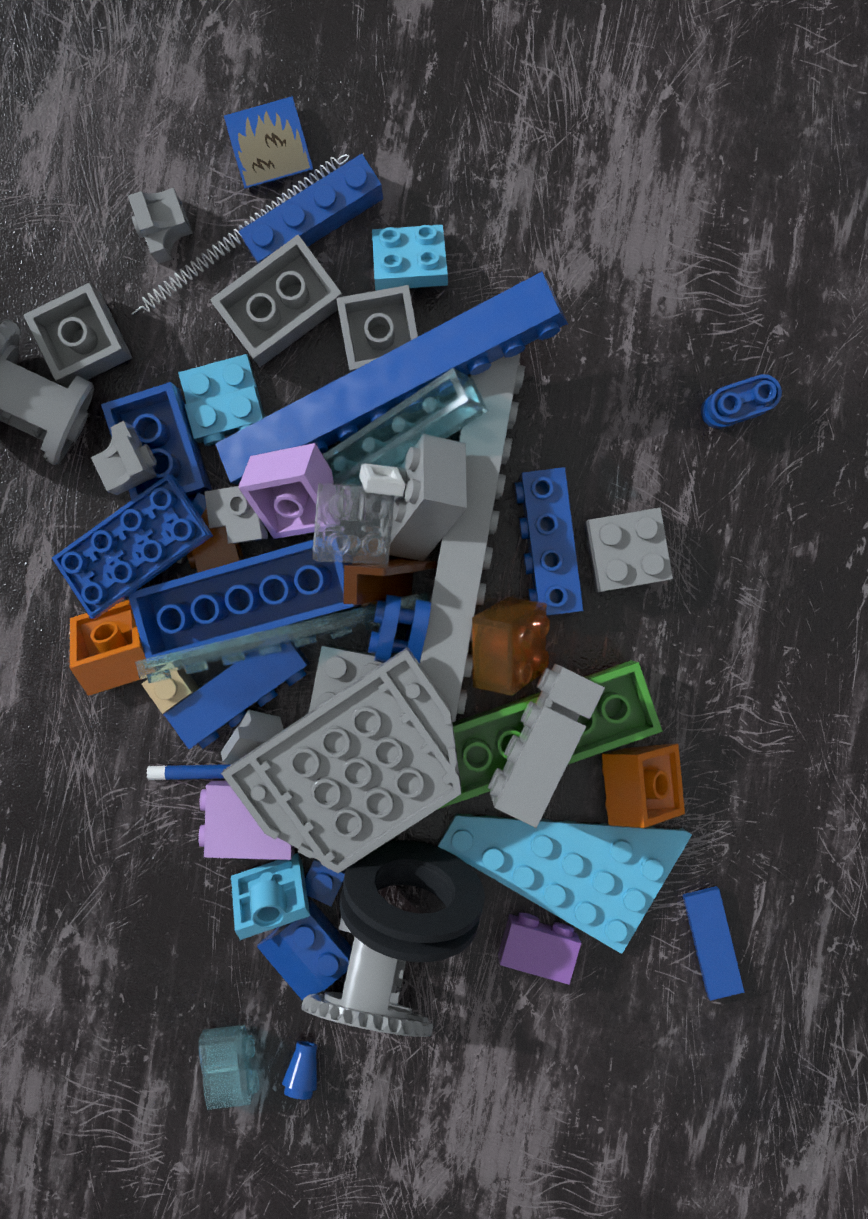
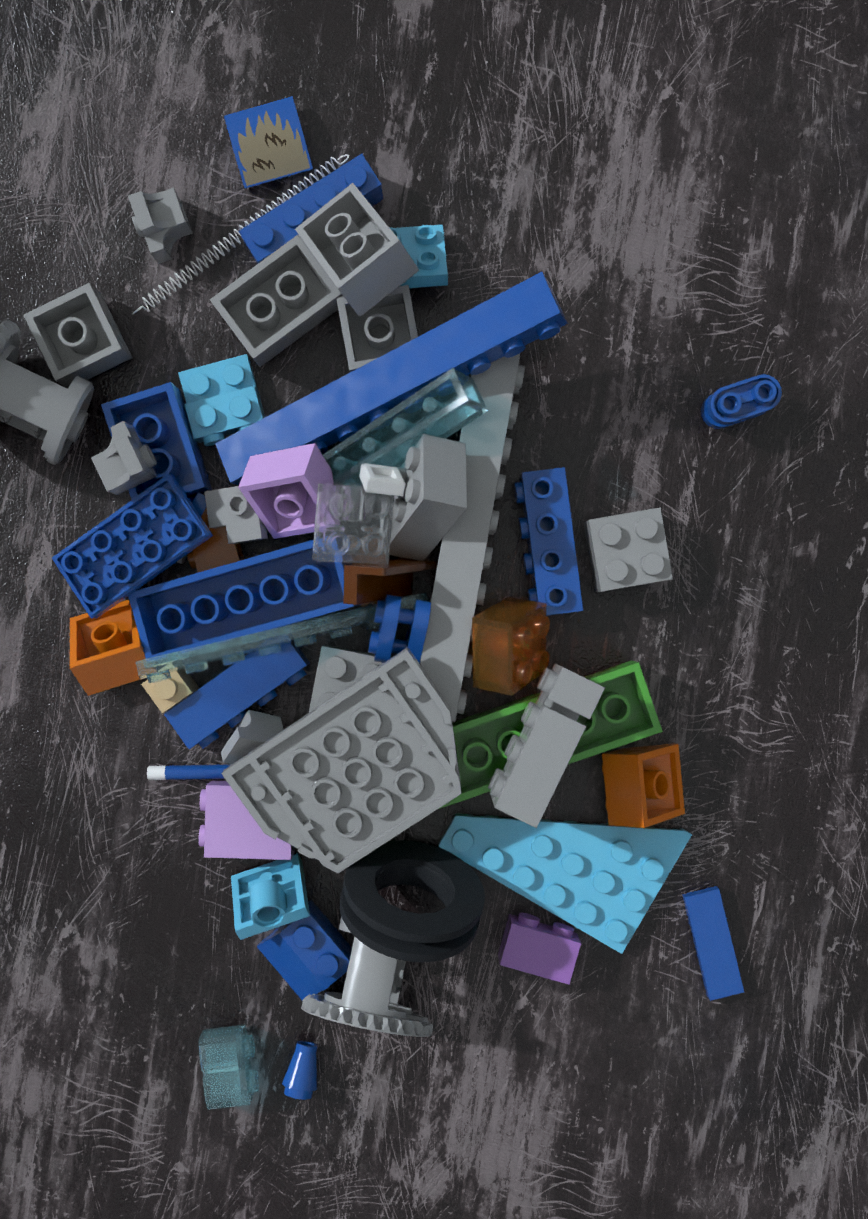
blue plate [305,858,346,906] -> none
none -> light grey brick [295,183,419,317]

